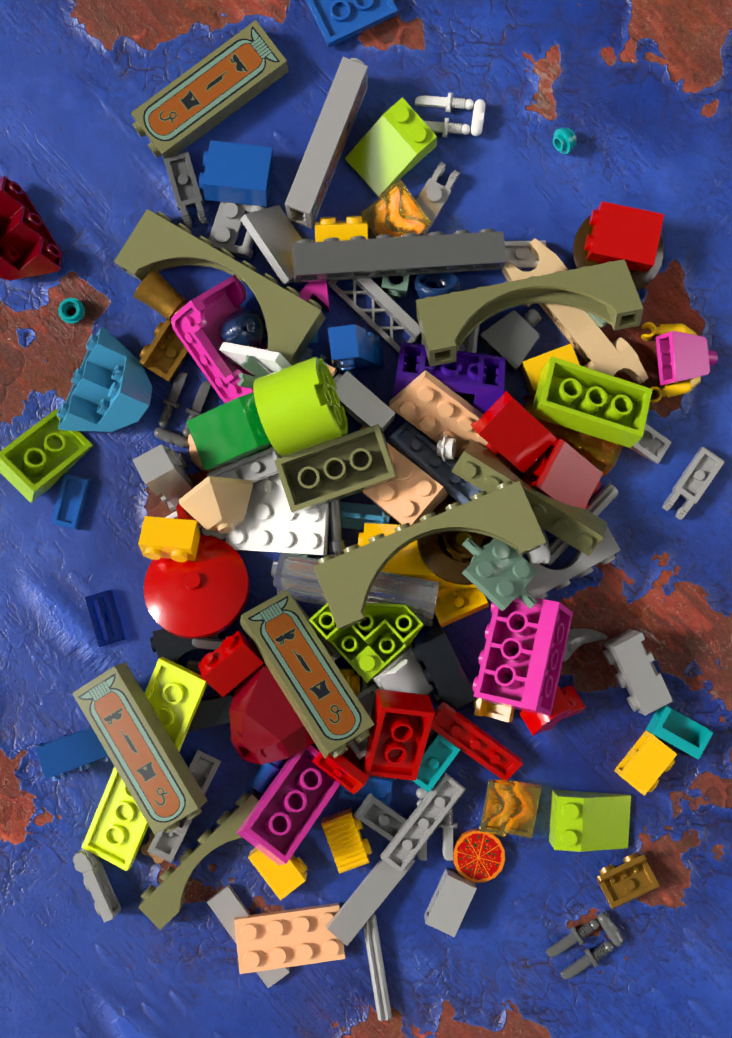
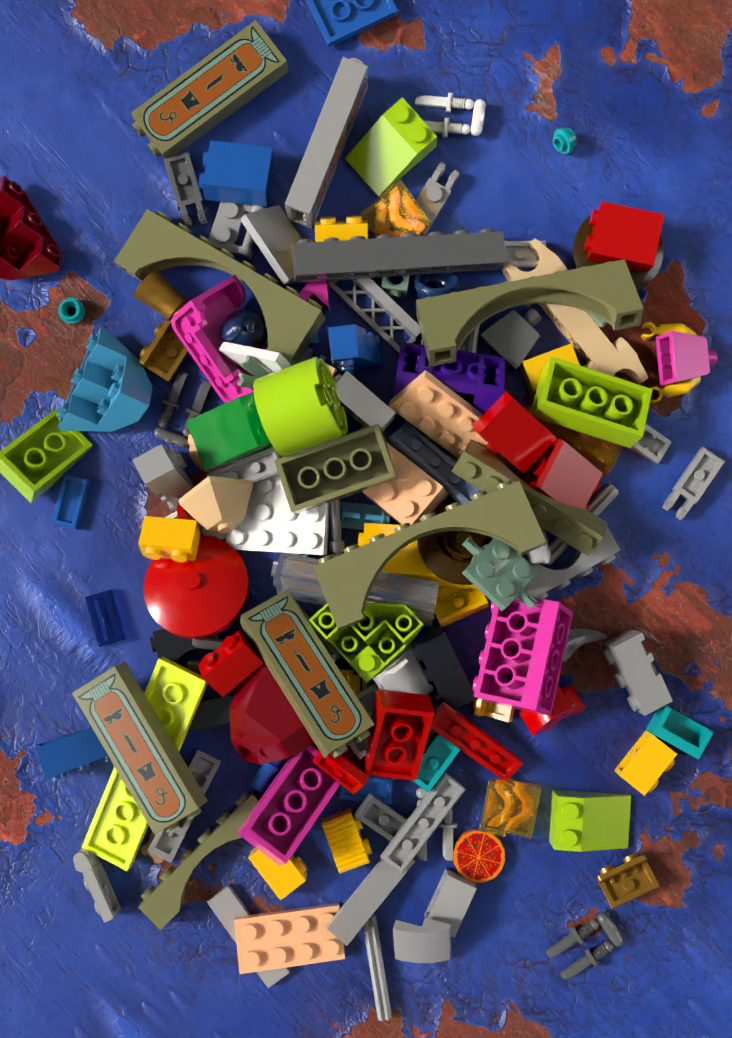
white plate [437,435,456,462] -> none
none -> light grey slope [393,918,451,963]

